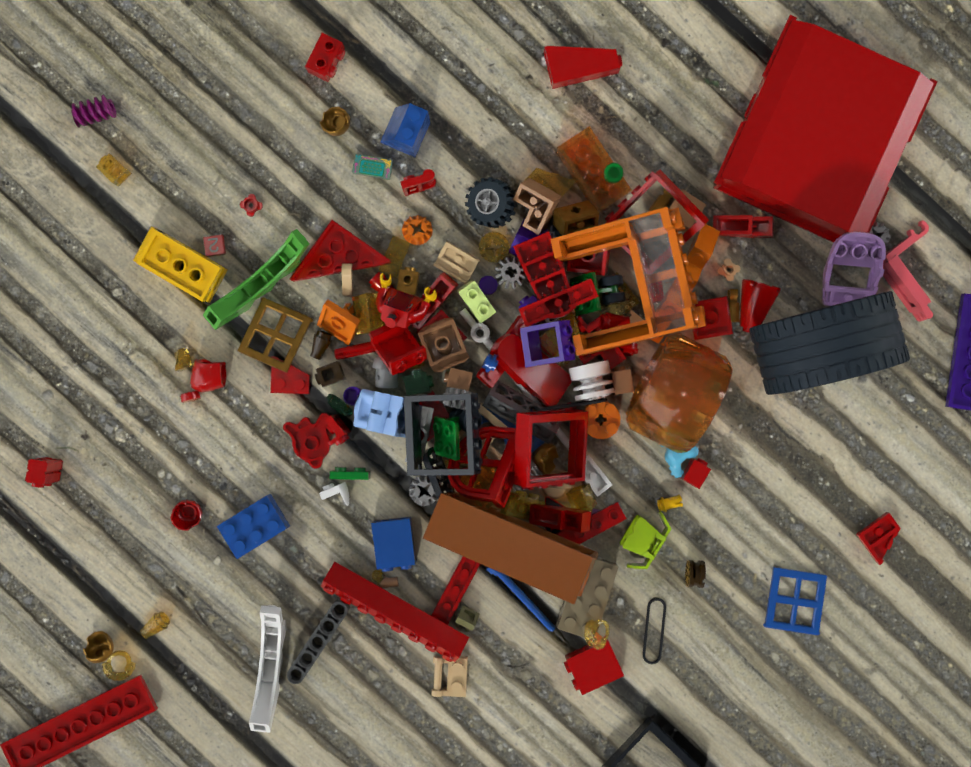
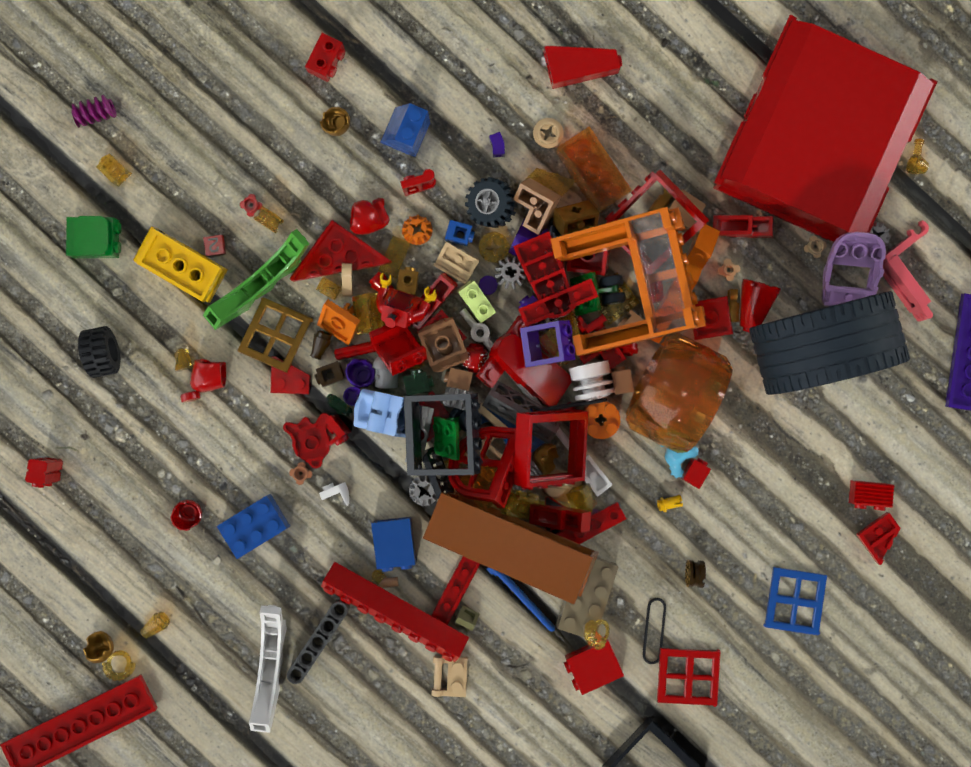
green plate [330,467,370,480] -> none
tile [352,154,393,180] -> none
blue plate [482,354,498,373] -> none
red cone [600,312,630,330] -> none
green tile [603,163,624,184] -> none
lime piece [619,511,671,569] -> none
none -> green brick [66,216,122,258]
none -> black tyre [78,326,121,378]
none -> clear yellow wheel [253,206,284,233]
none -> nougat plate [289,462,312,485]
none -> clear yellow slope [316,277,341,300]
none -> dark purple hair [345,358,376,388]
none -> red piece [350,198,390,235]
none -> blue brick [445,220,475,246]
none -> red head [462,343,488,373]
none -> dark purple piece [489,132,505,158]
none -> tan gear [533,118,564,149]
none -> red window [657,648,721,707]
none -> tan plate [804,236,827,258]
none -> red brick [849,480,895,511]
none -> clear yellow bar [906,138,929,174]

